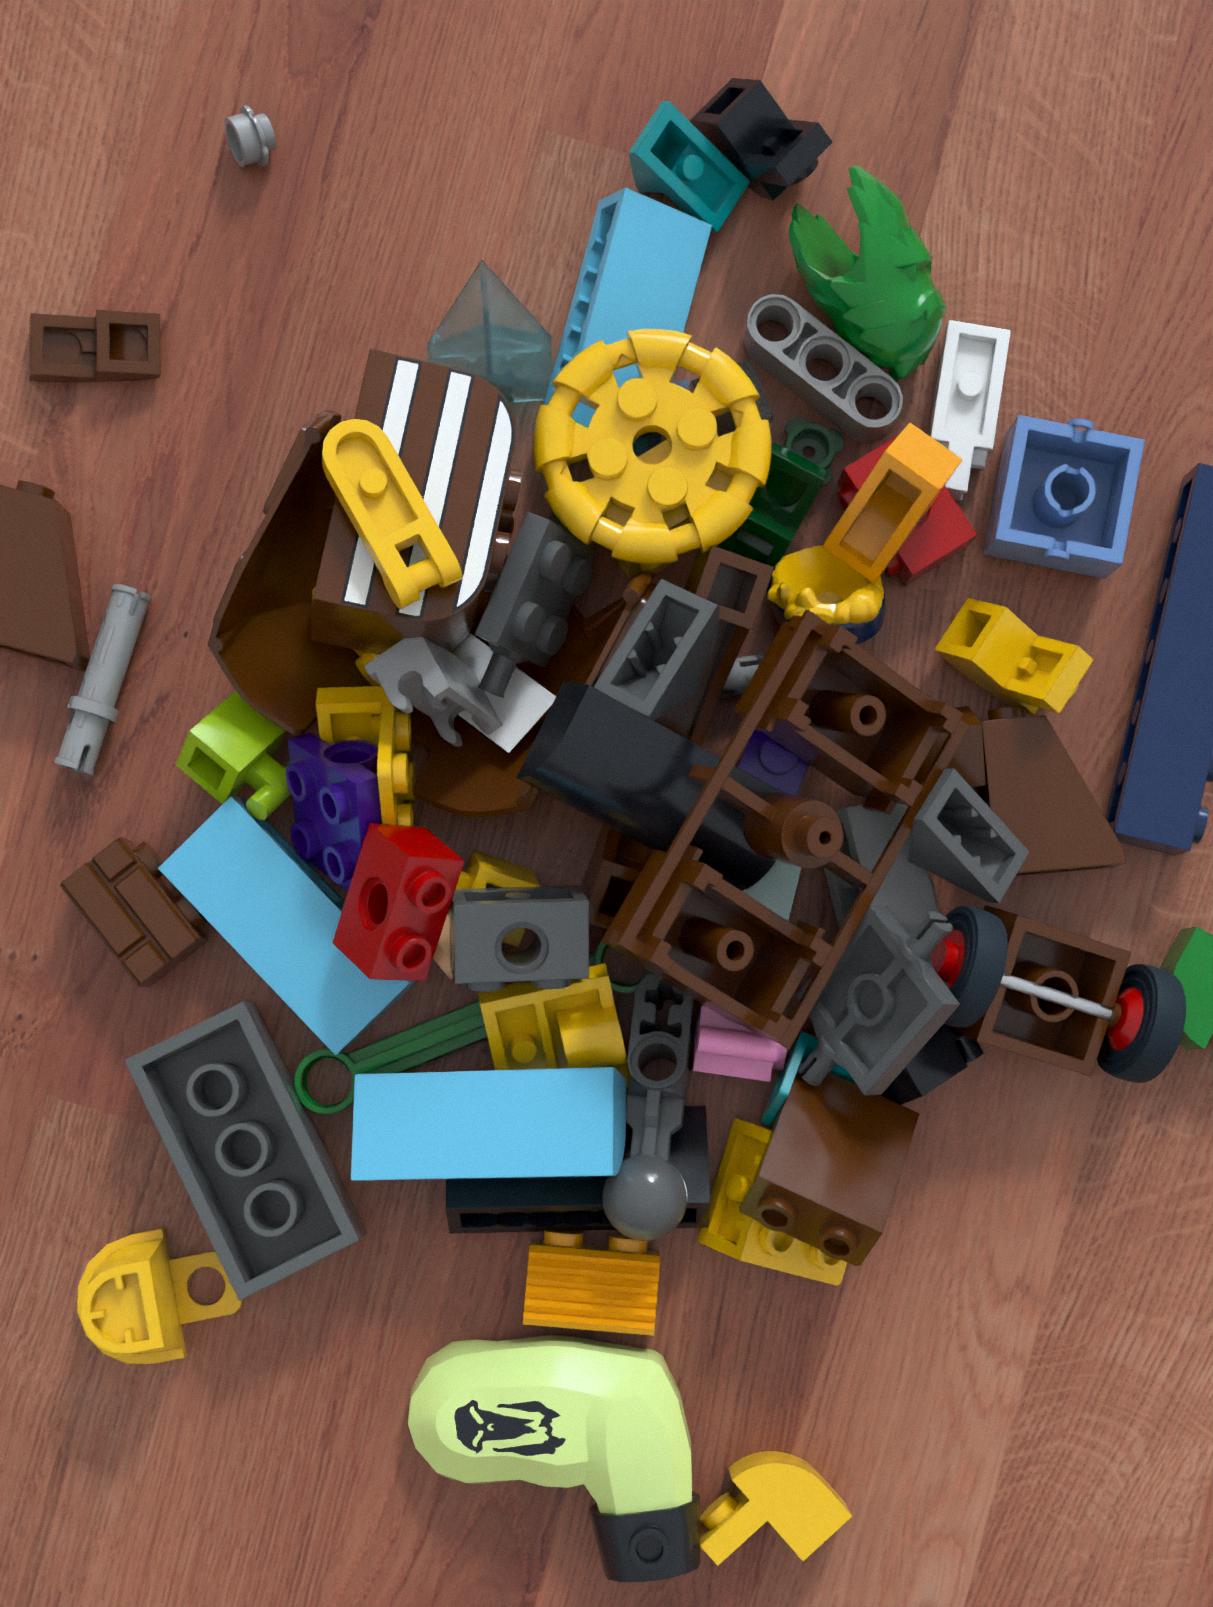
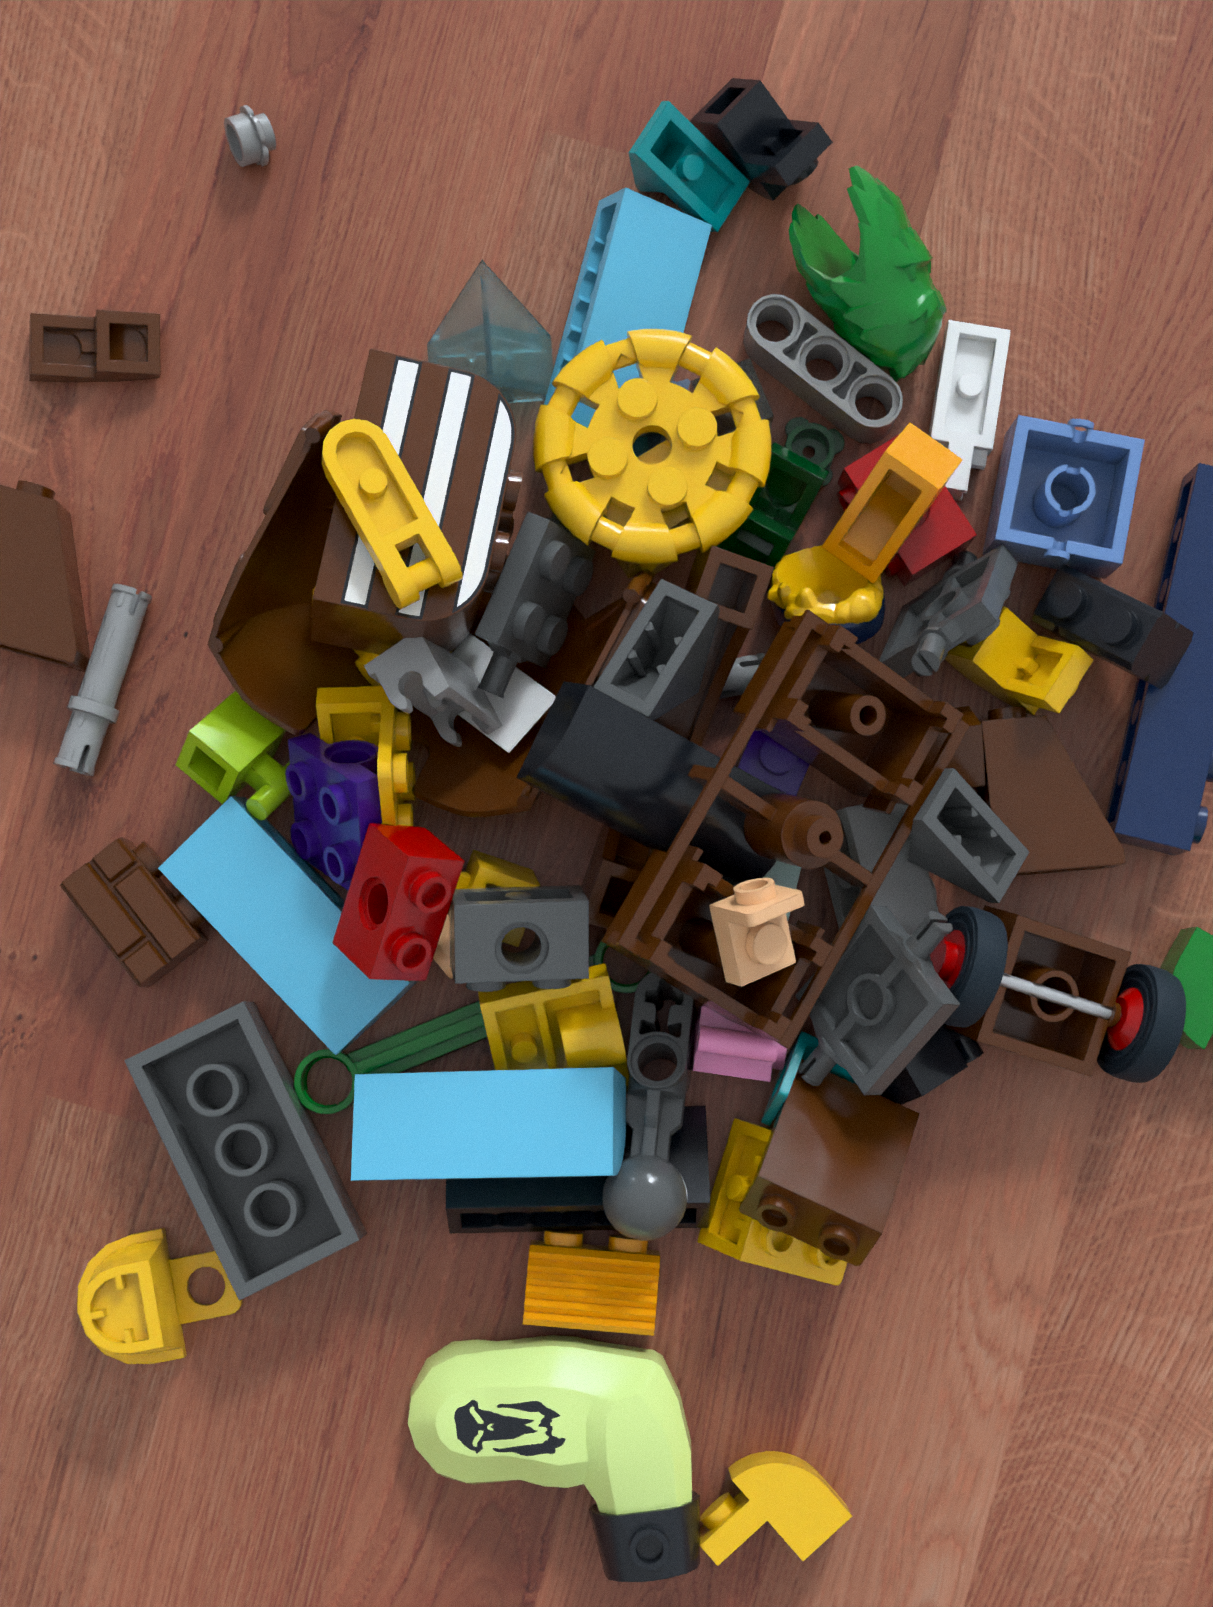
none -> light nougat bracket [709,878,805,987]
none -> dark grey plate [879,544,1018,678]
none -> black brick [1032,564,1194,689]

